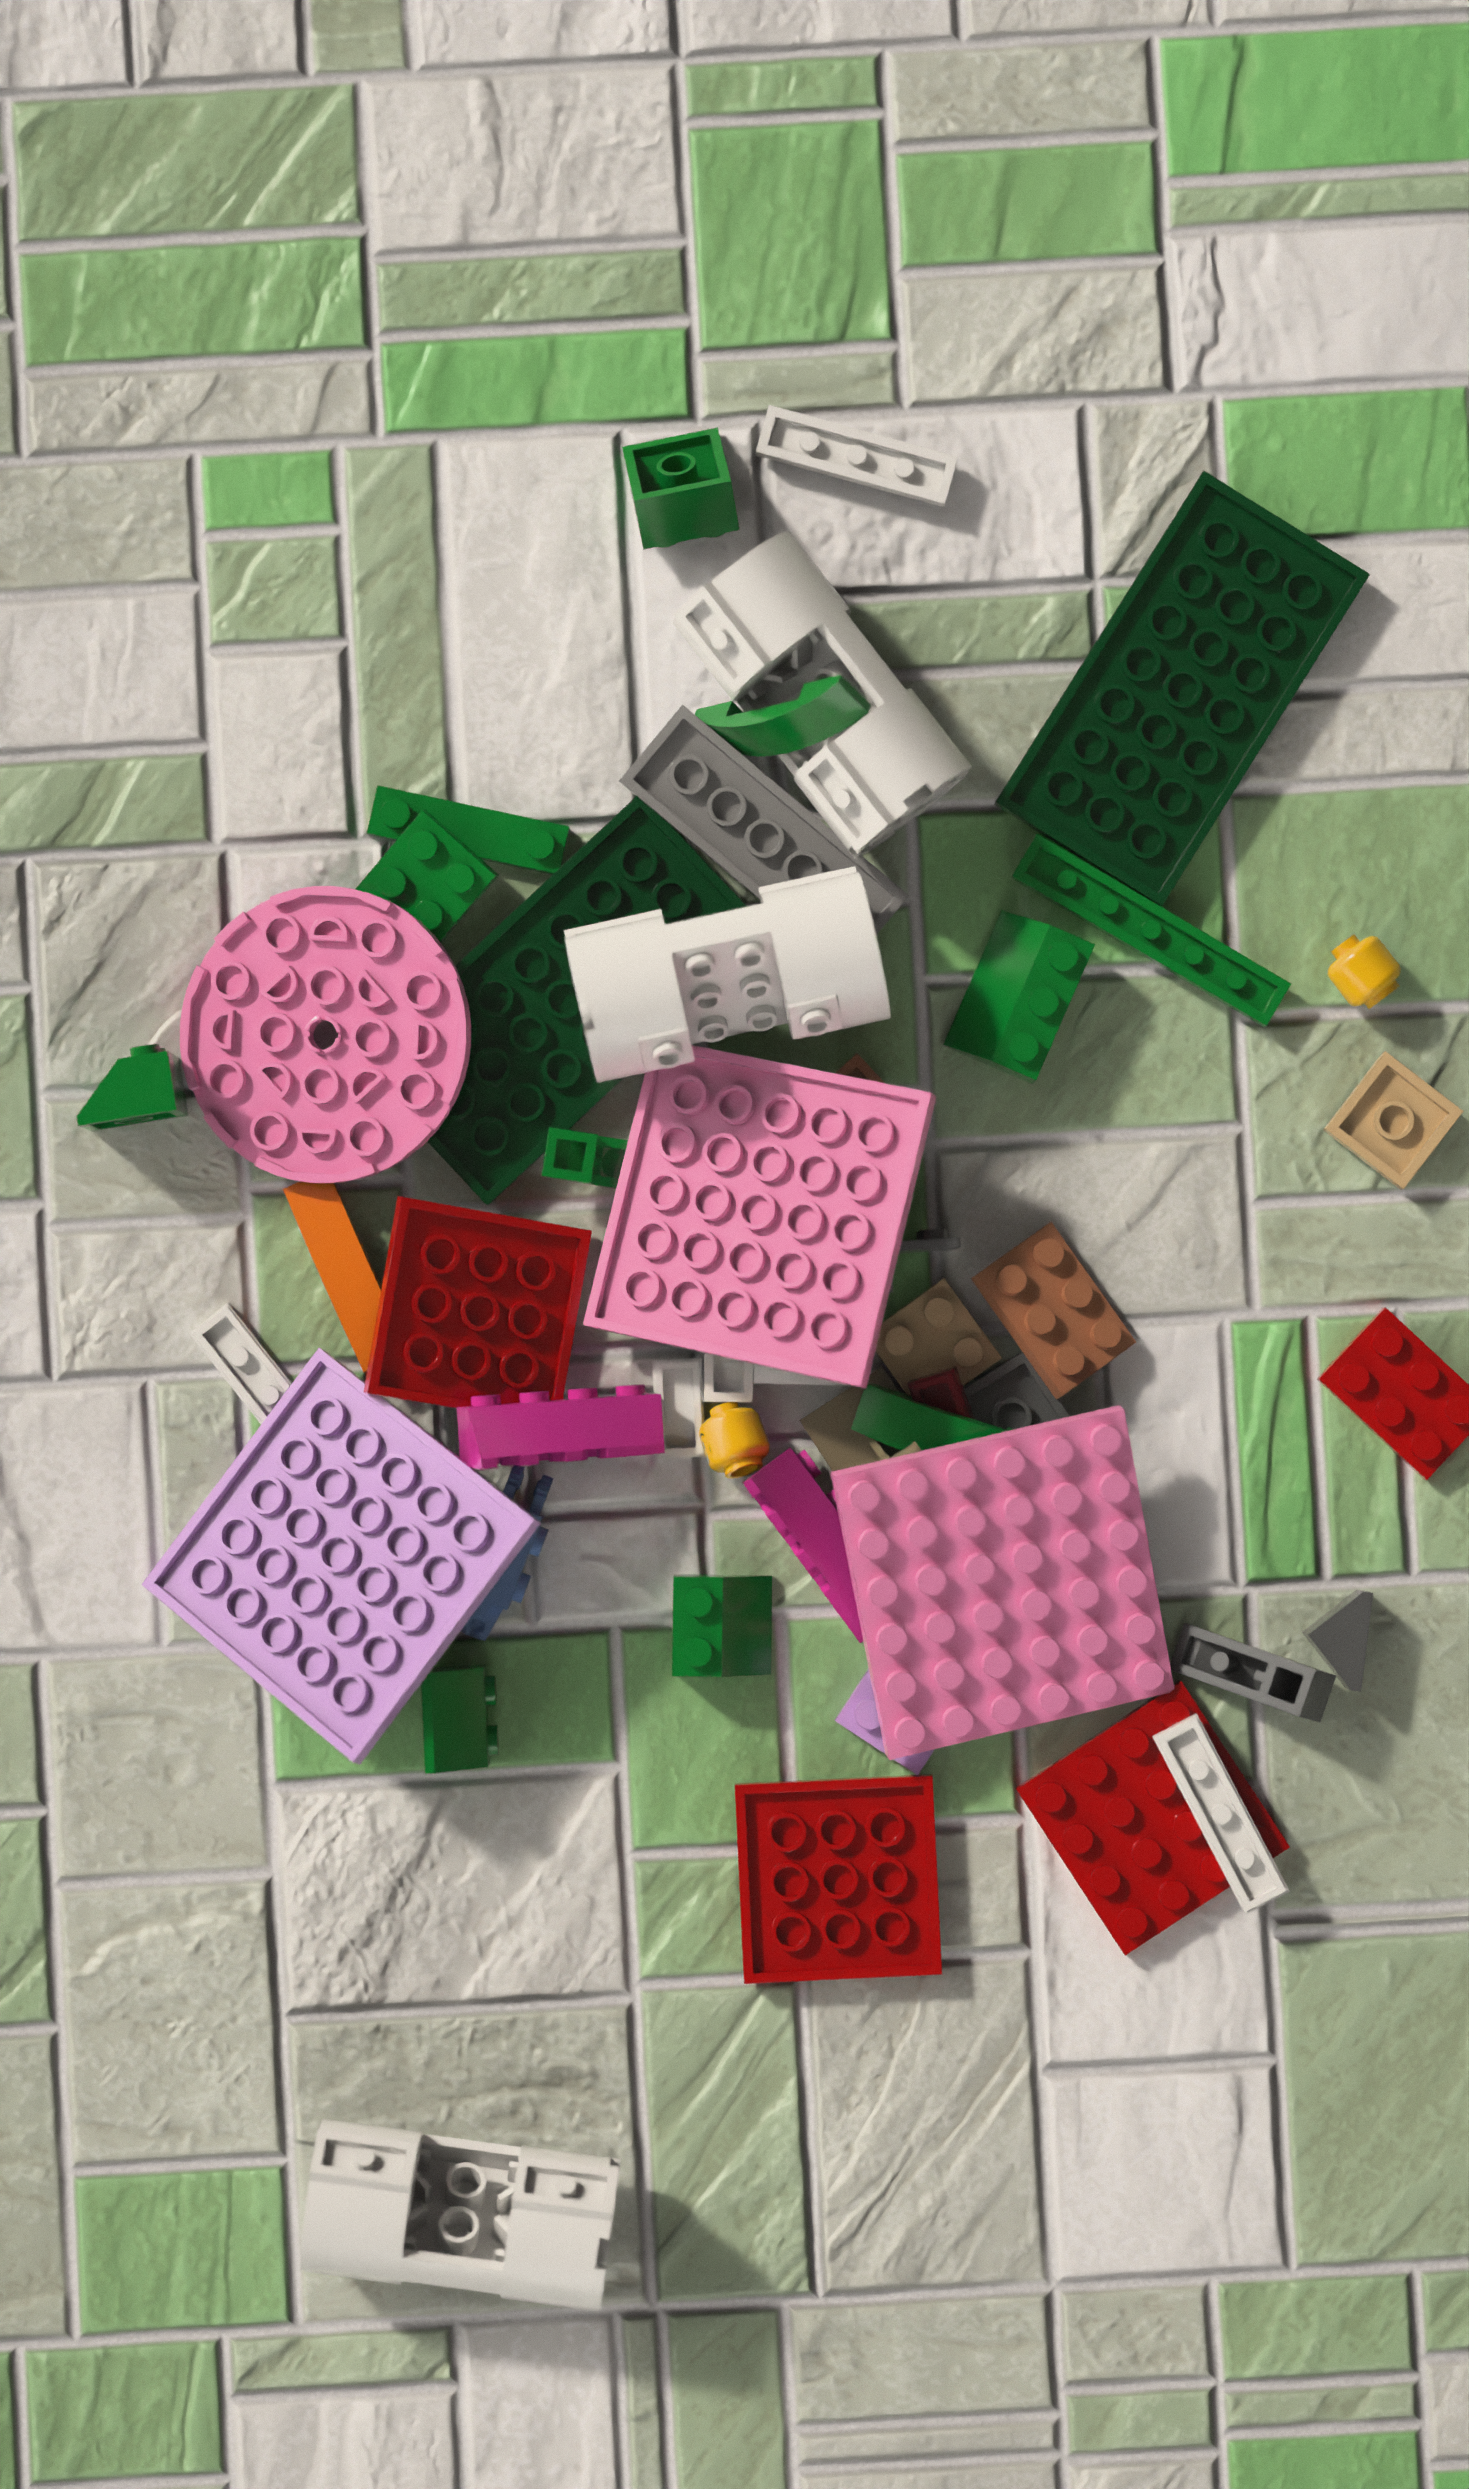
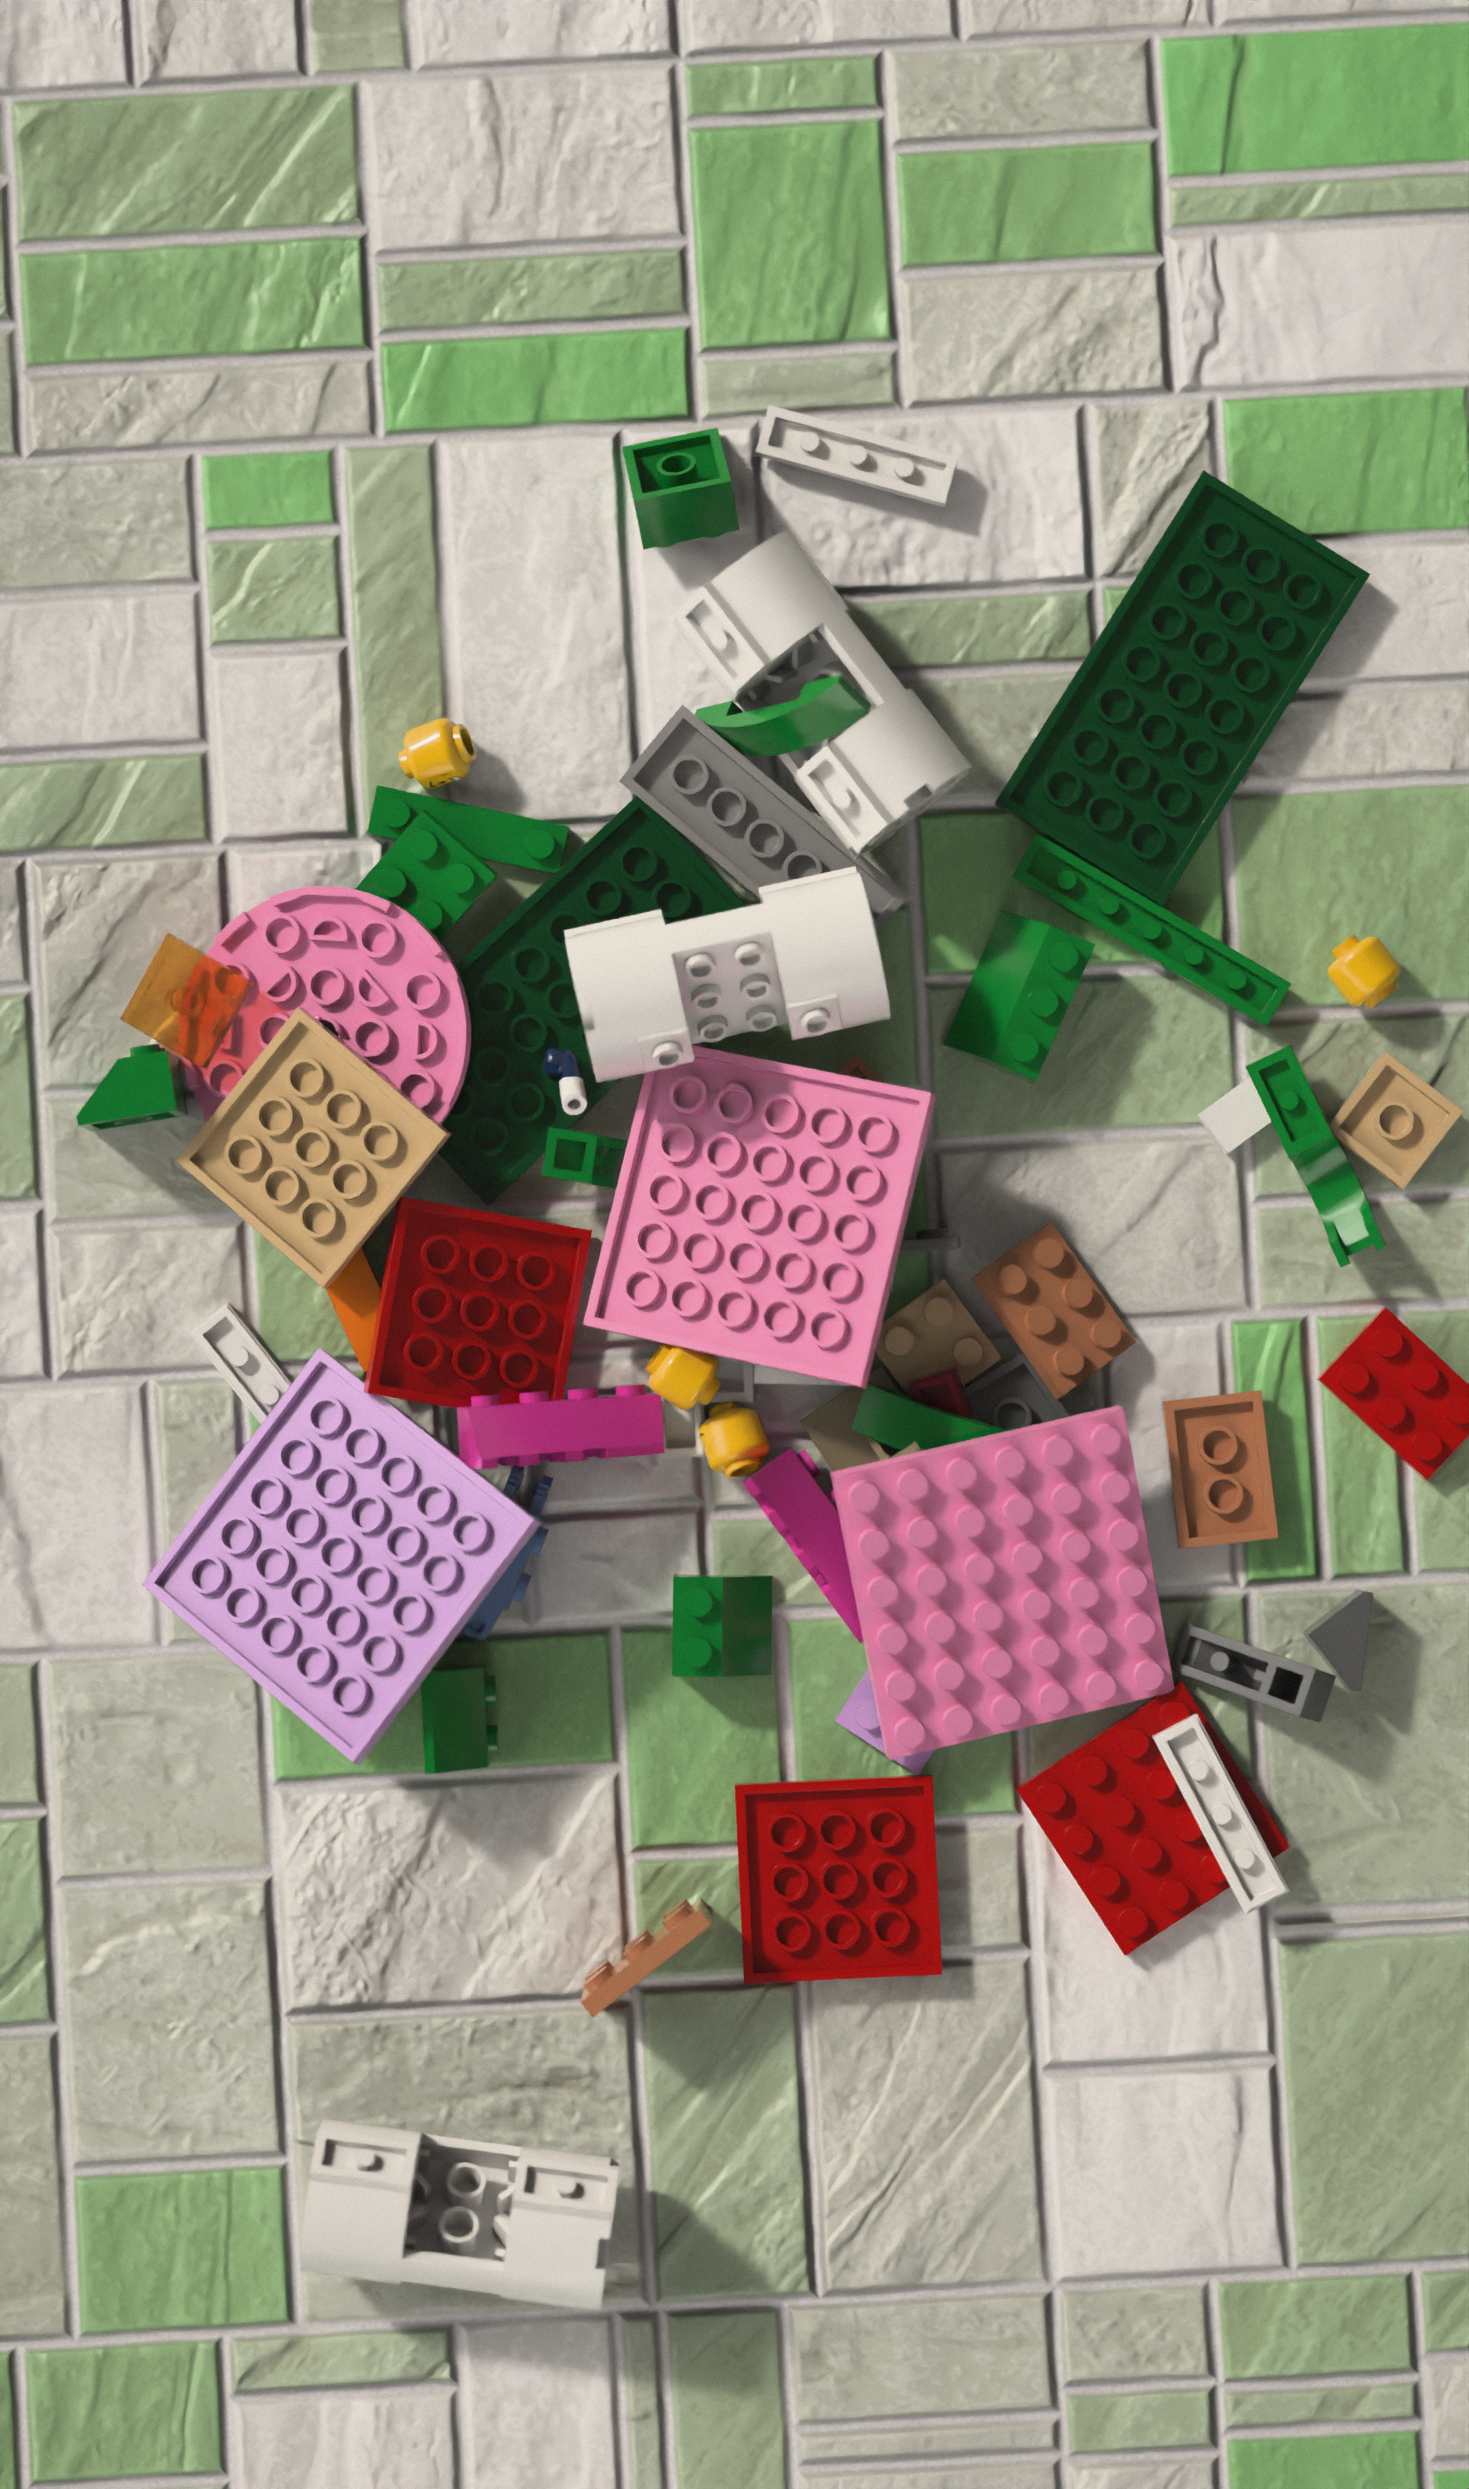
none -> clear orange plate [120,933,255,1069]
none -> tan plate [176,1007,452,1288]
none -> yellow head [399,717,476,789]
none -> arm [543,1048,587,1115]
none -> nougat plate [581,1898,712,2018]
none -> yellow head [645,1344,722,1410]
none -> nougat plate [1161,1390,1278,1549]
none -> white tile [1197,1077,1271,1155]
none -> green piece [1245,1045,1387,1267]

